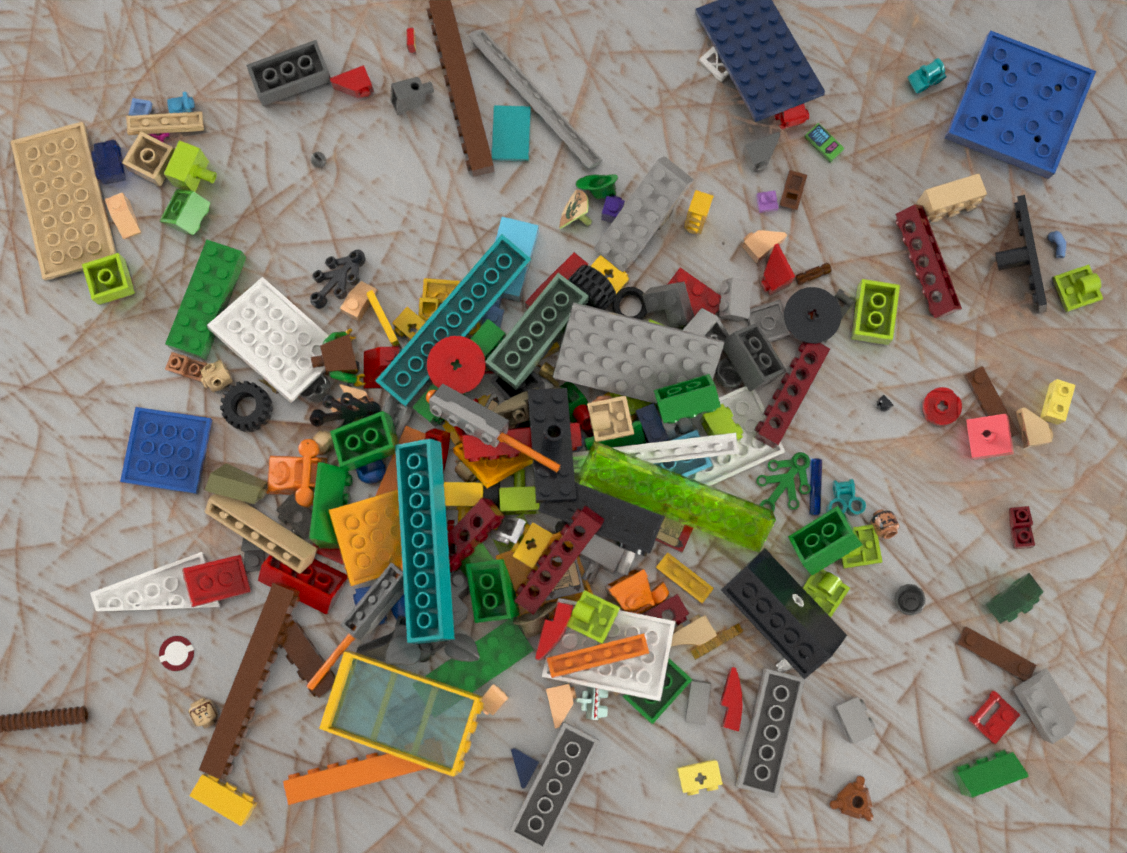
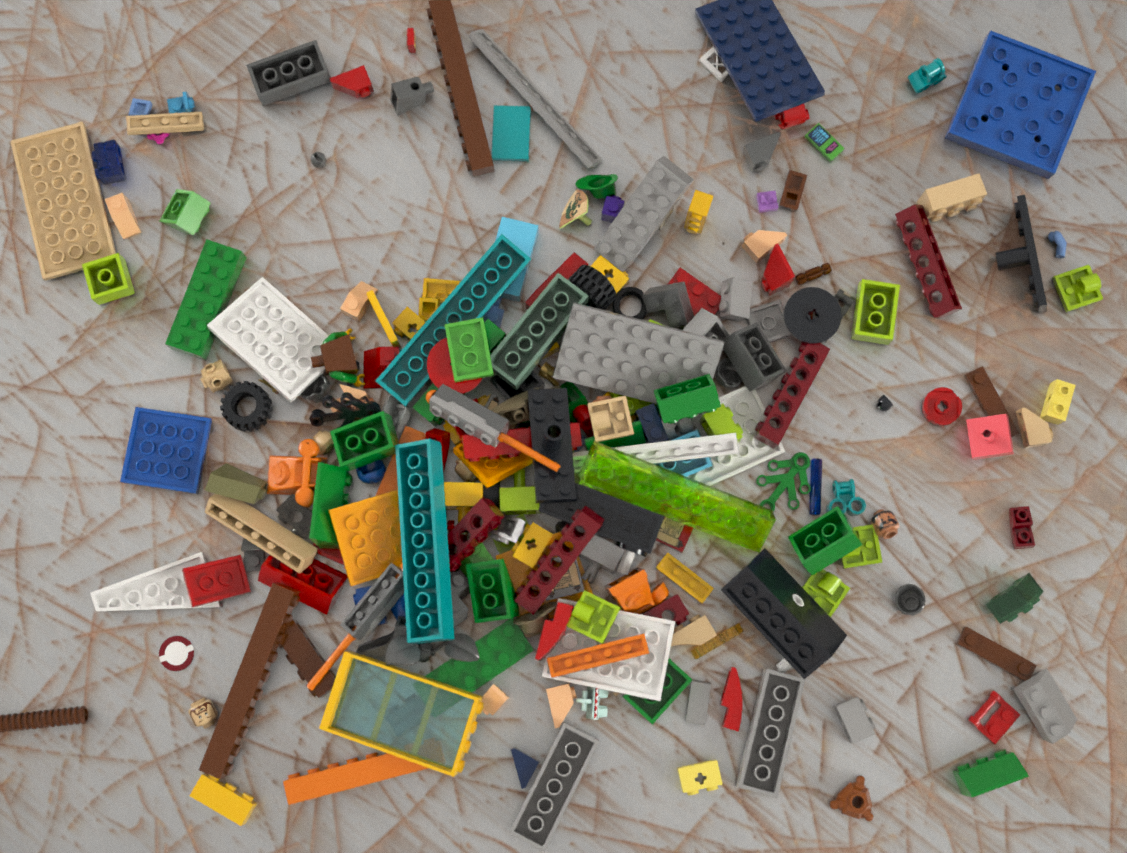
tan brick [122,131,175,187] -> none
lime brick [164,140,217,192] -> none
nougat slope [165,352,207,382] -> none
black plant [310,249,366,309] -> none
none -> bright green plate [445,317,494,383]

